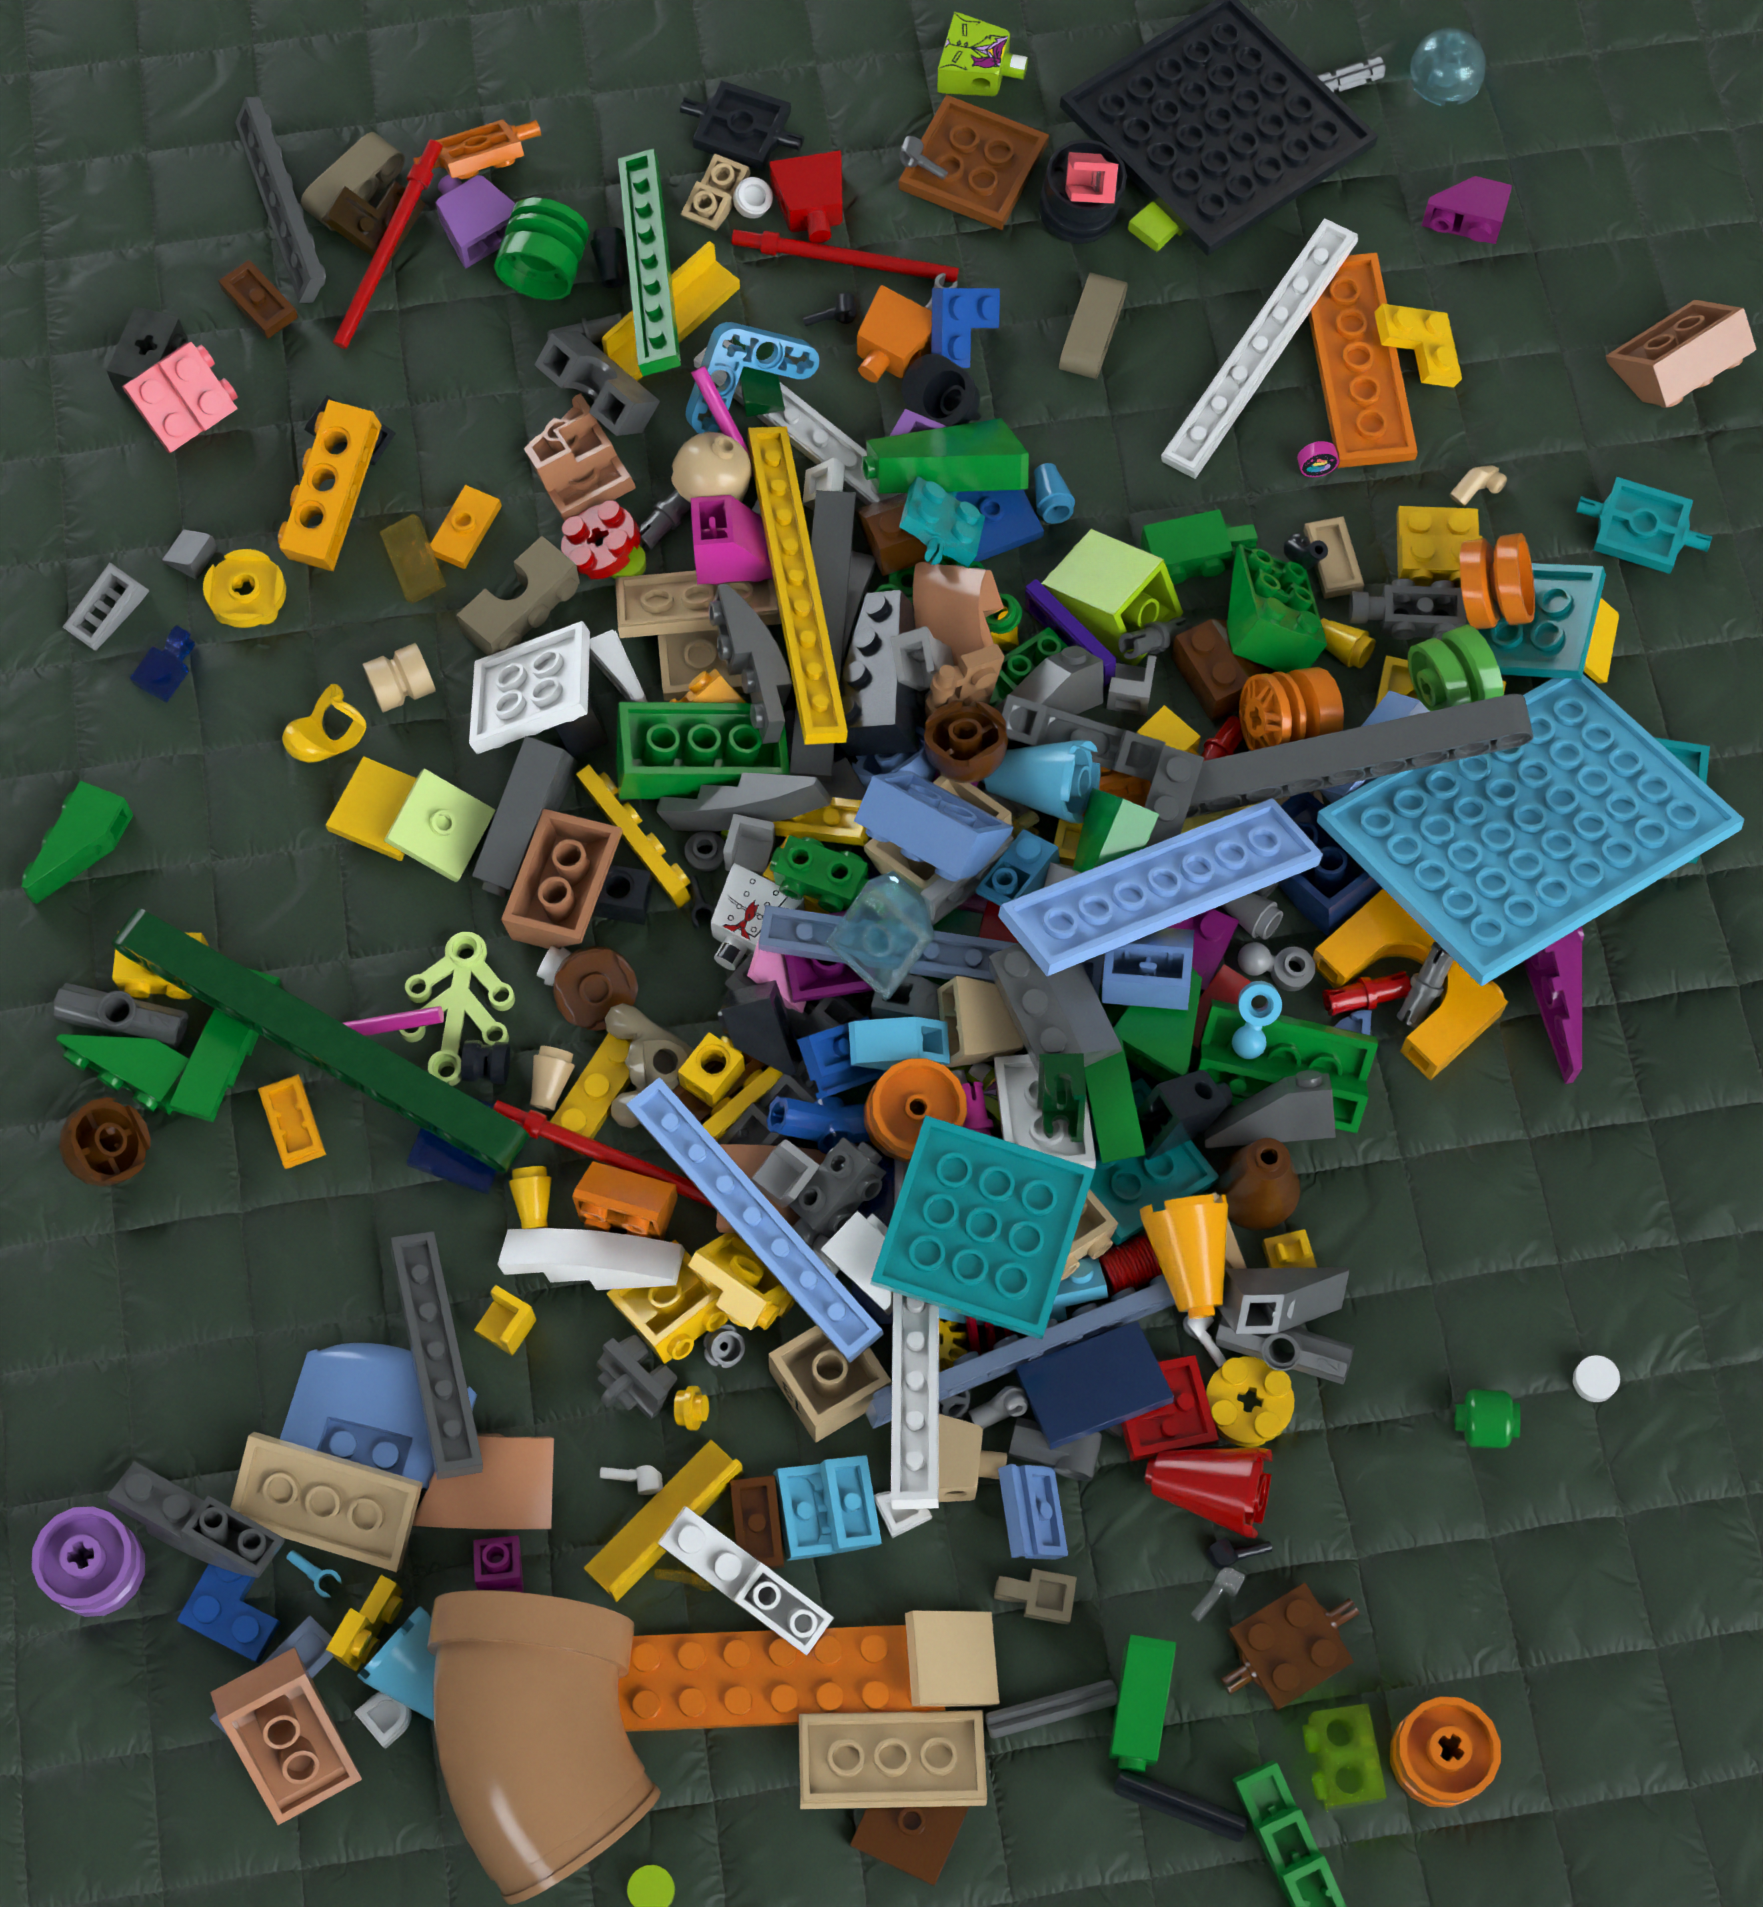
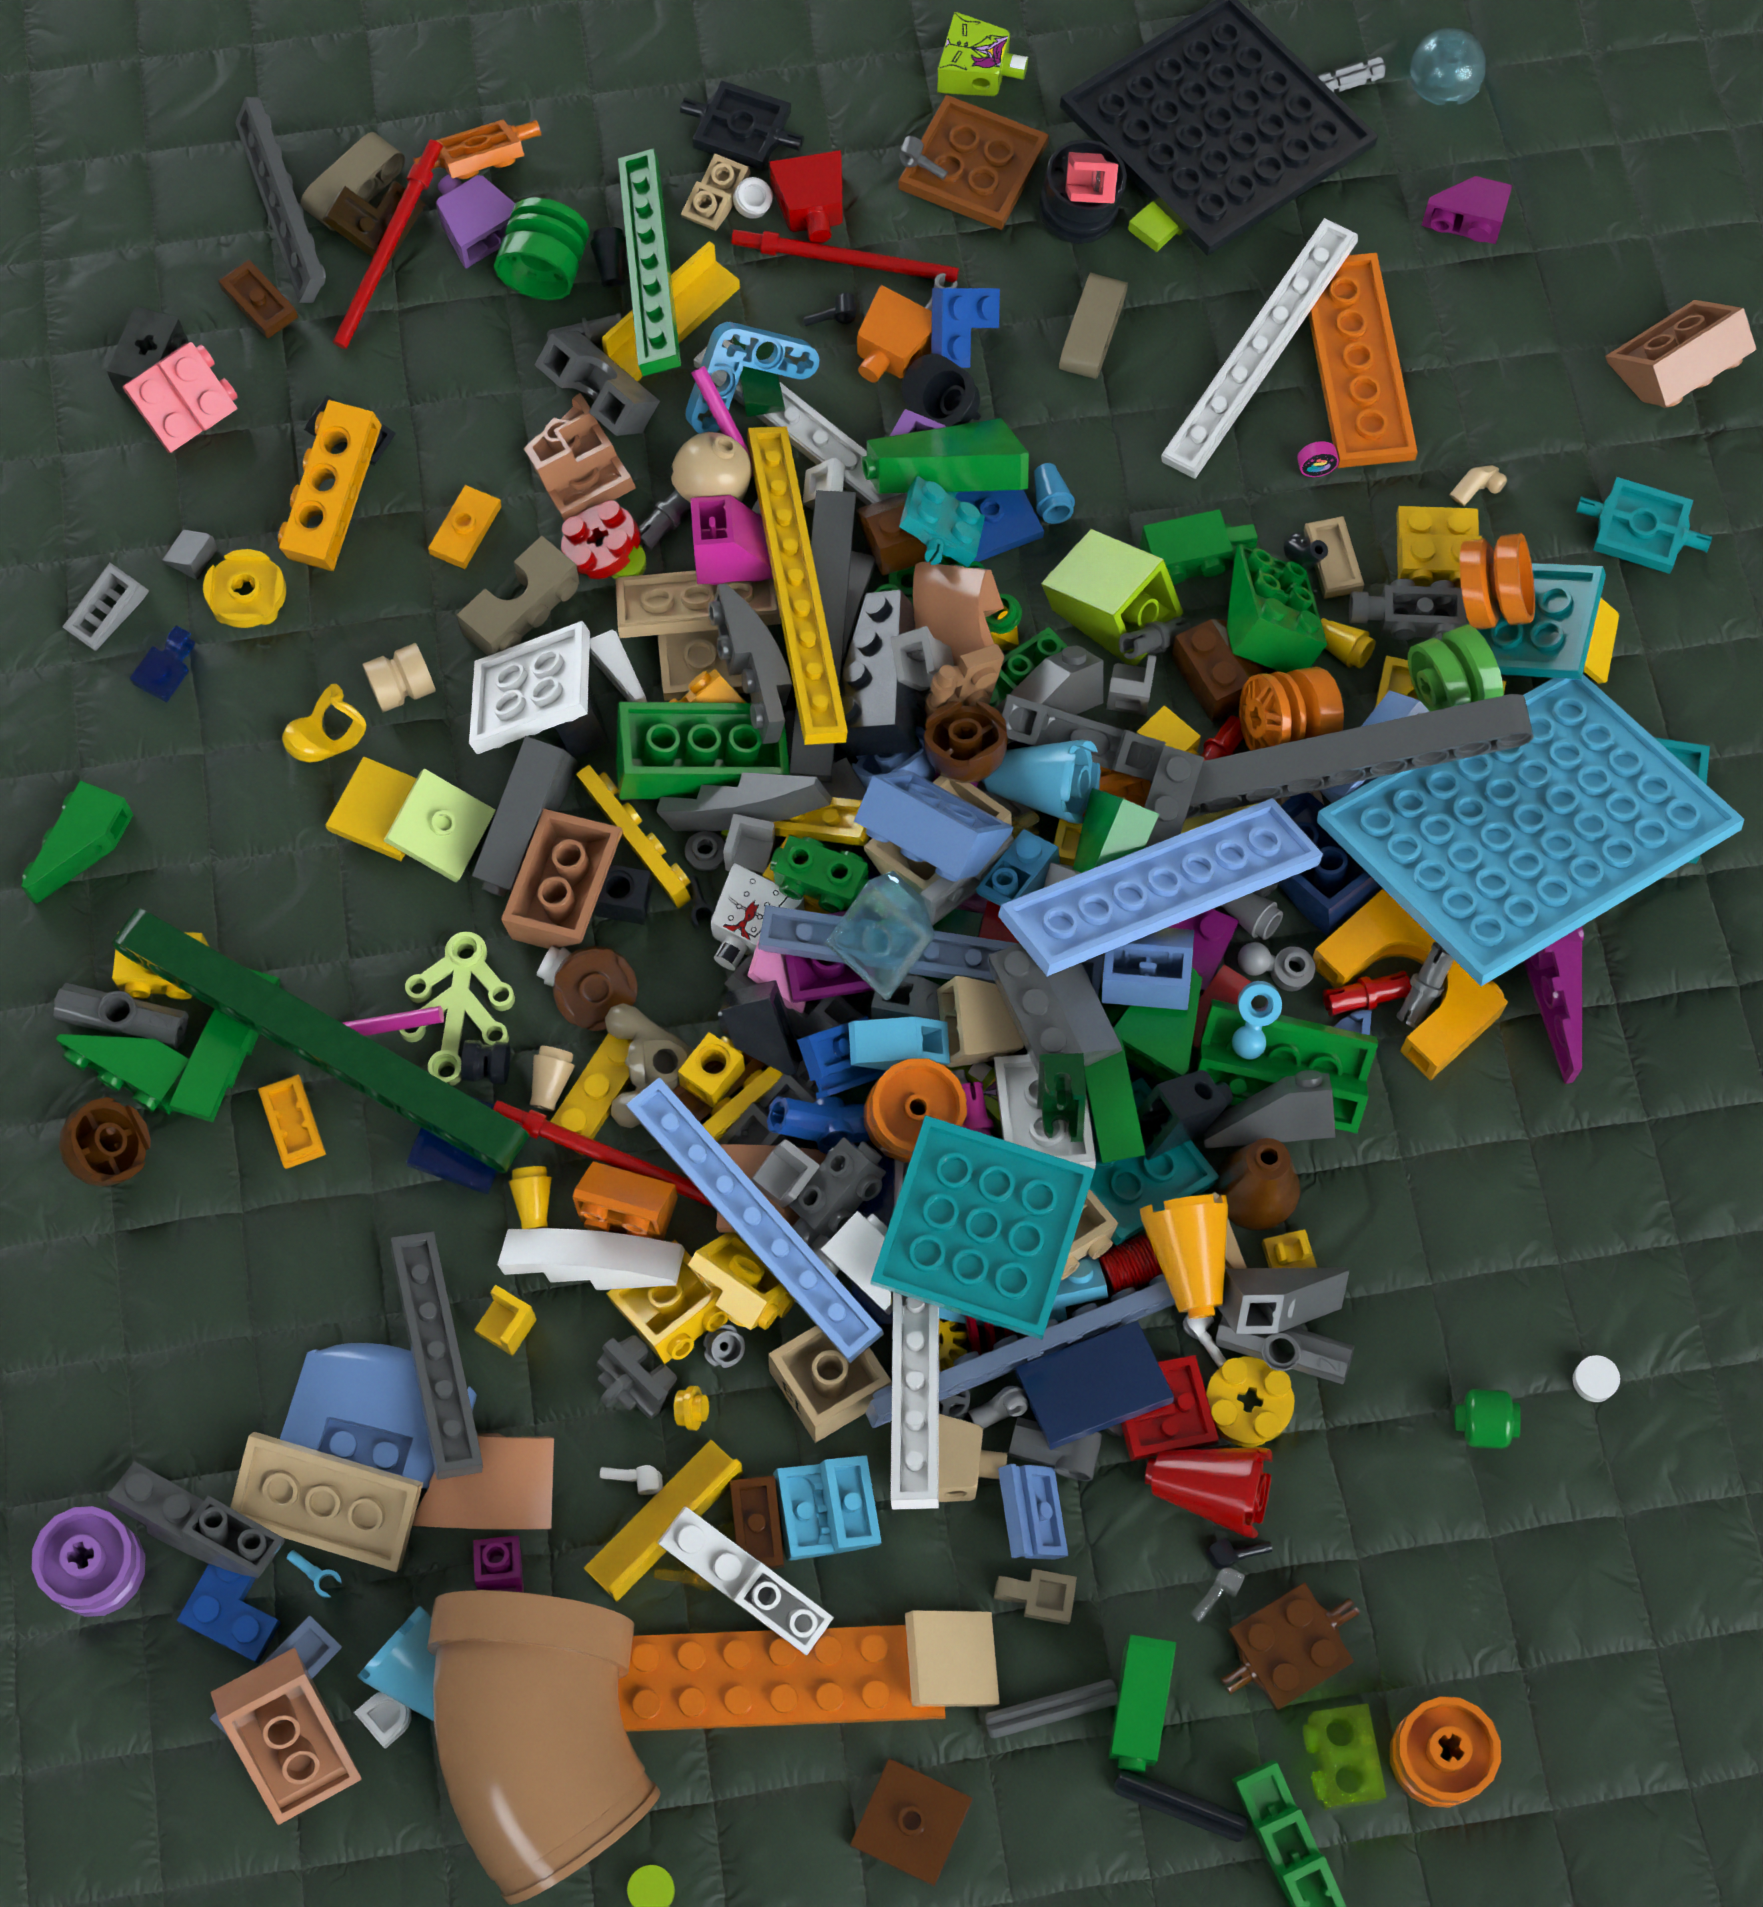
yellow plate [326,1575,403,1671] -> none
clear yellow plate [380,514,446,604] -> none
tan tile [799,1710,987,1809] -> none
white tile [874,1491,932,1538] -> none
dark purple tile [1025,579,1116,687] -> none
yellow plate [1374,303,1462,387] -> none

